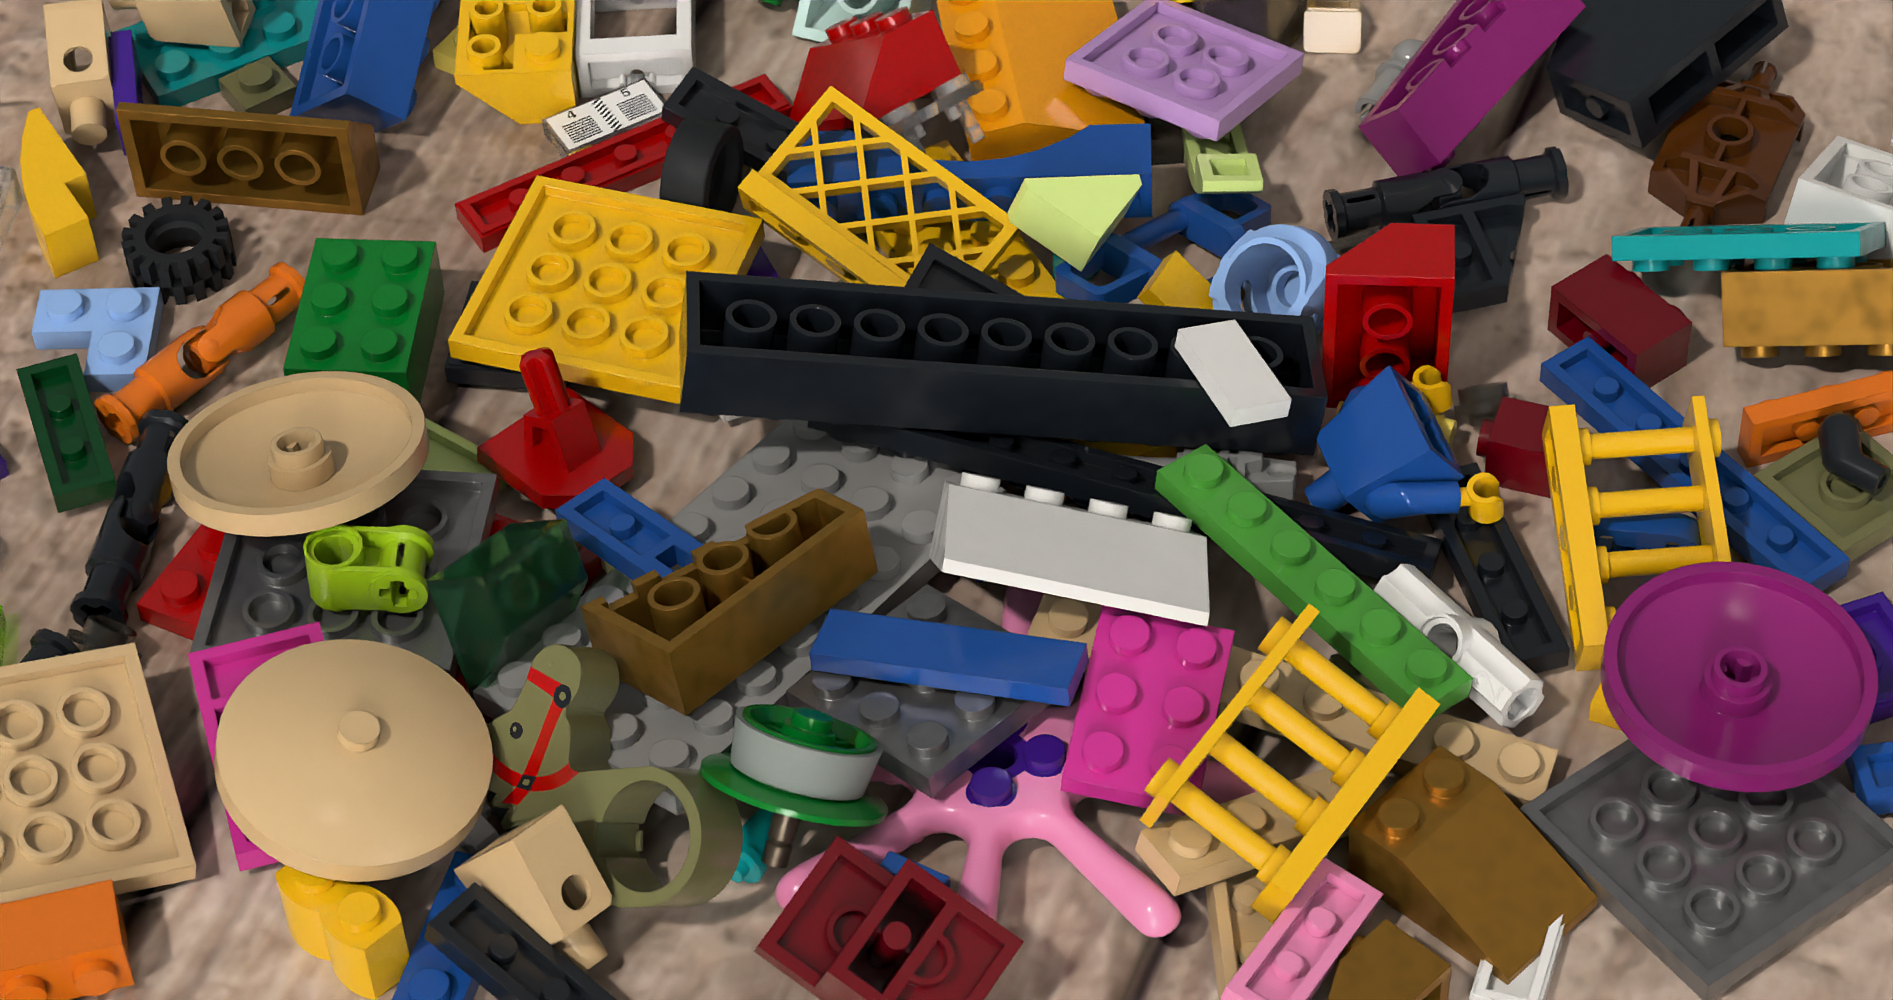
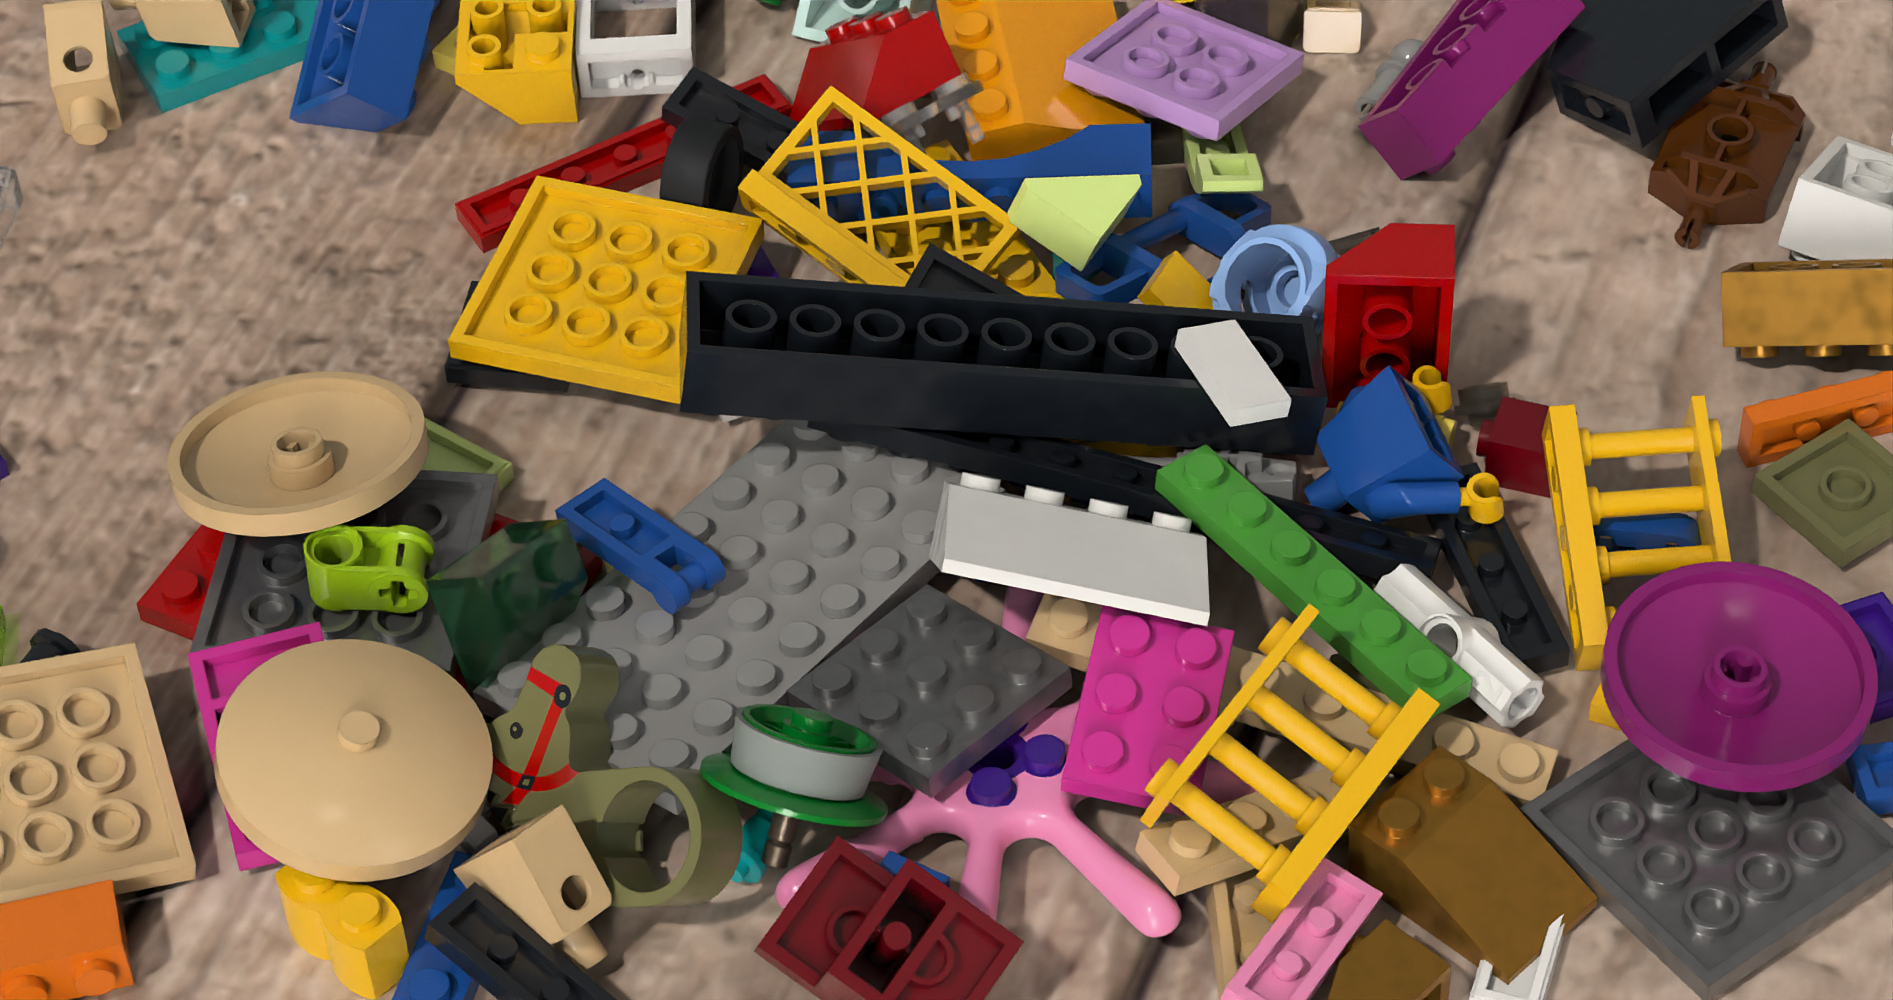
dark green plate [16,353,116,513] -> none
yellow slope [20,107,99,279] -> none
light blue plate [31,287,164,392] -> none
clear smoke plate [66,614,142,661] -> none
black piece [70,409,189,634] -> none
orange piece [94,262,305,444] -> none
dark purple tile [108,30,143,156] -> none
pearl gold slope [116,102,381,216] -> none
black tyre [121,196,237,305] -> none
olive plate [218,56,297,115] -> none
green brick [283,238,445,404] -> none
red piece [477,347,634,509] -> none
tile [542,78,665,158] -> none
pearl gold wedge [580,488,878,716] -> none
blue tile [809,608,1089,707] -> none
black piece [1323,146,1569,242] -> none
black wing [1411,193,1526,313] -> none
blue plate [1539,336,1850,591] -> none
dark red brick [1547,254,1692,388] -> none
teal plate [1611,222,1886,272] -> none
black arm [1817,411,1891,496] -> none

